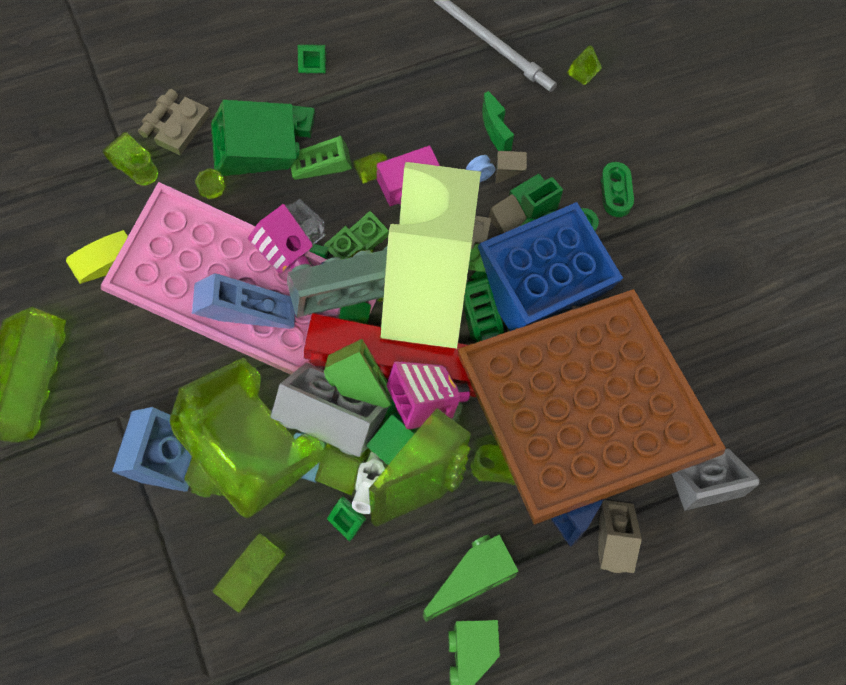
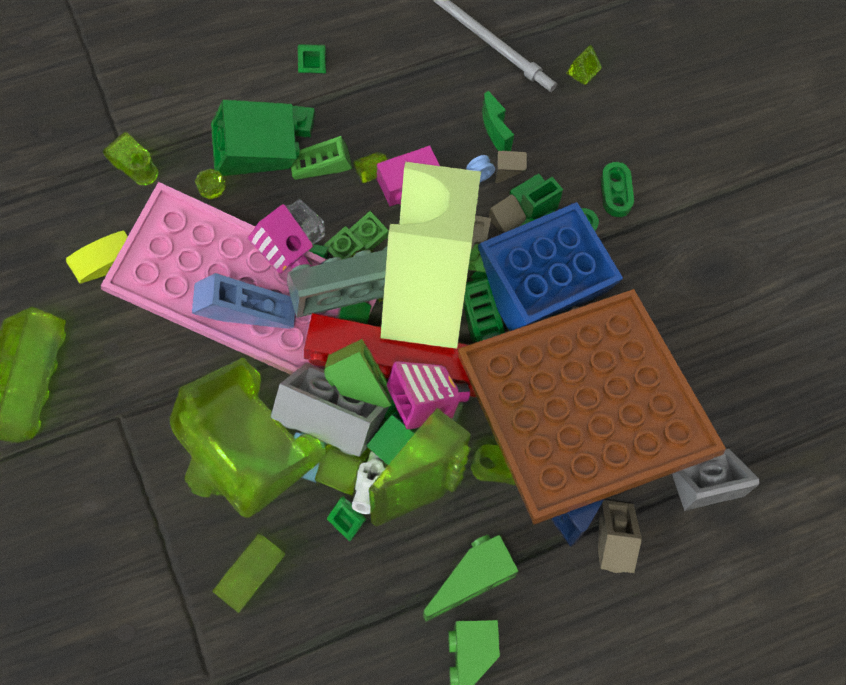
medium blue slope [112,407,205,492] -> none
dark tan plate [138,89,210,155] -> none

